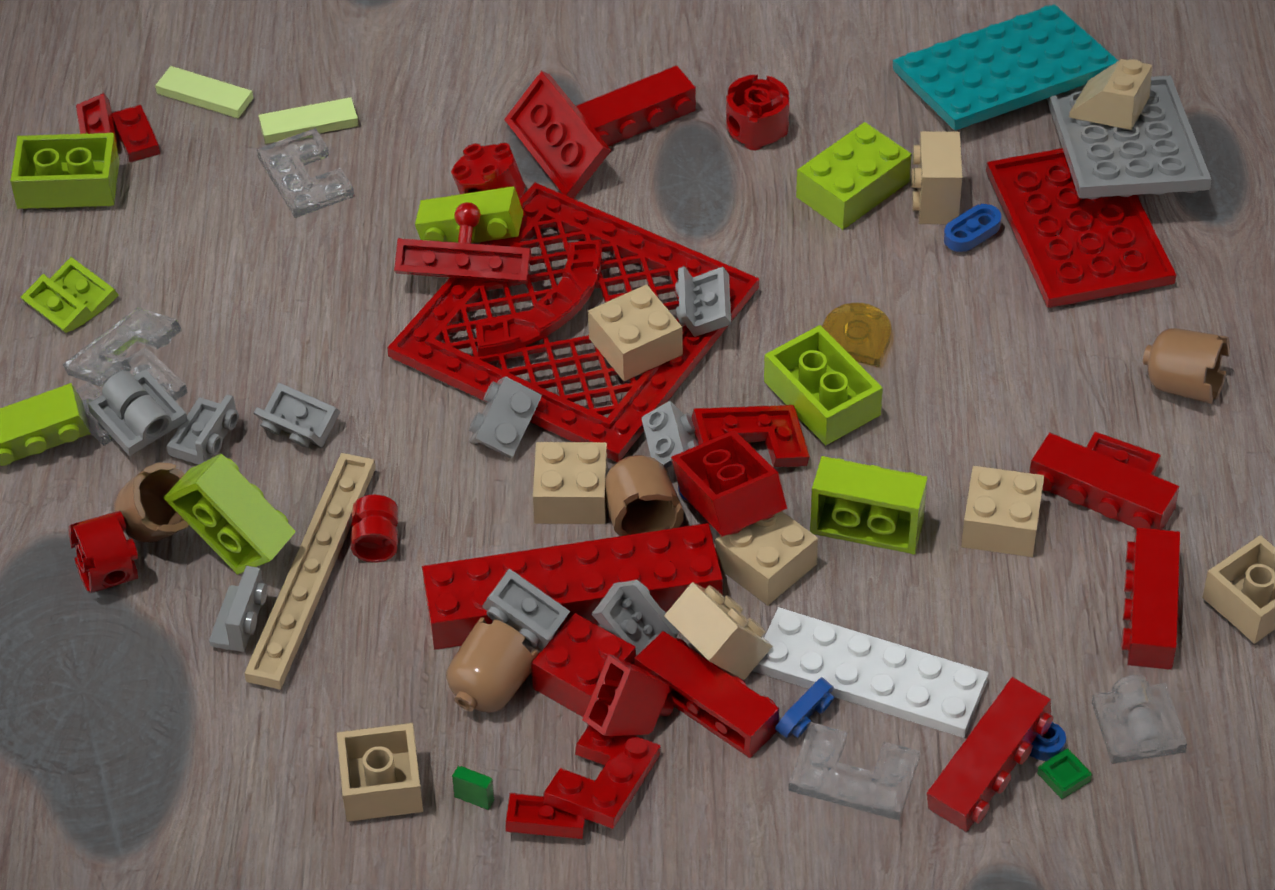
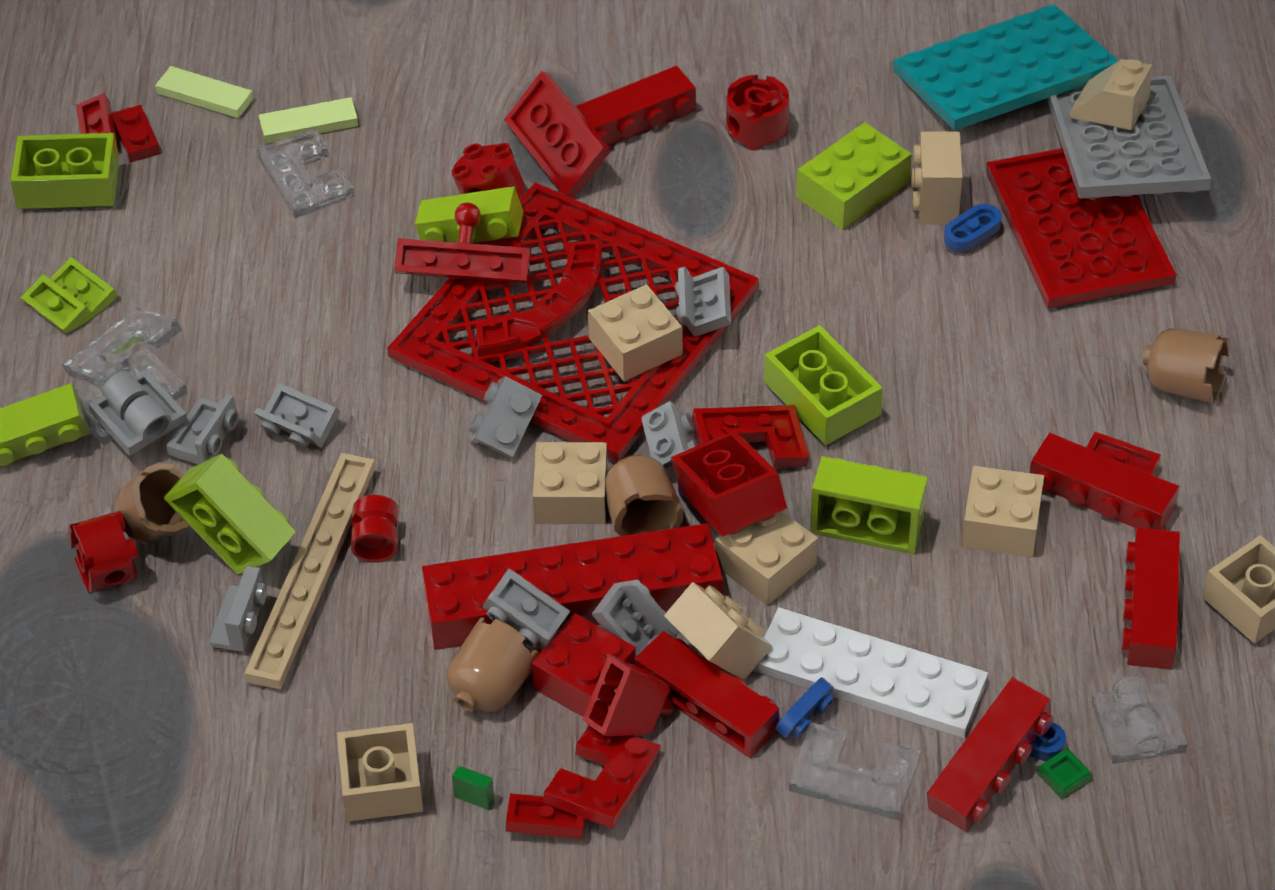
clear yellow tile [822,303,891,367] -> none

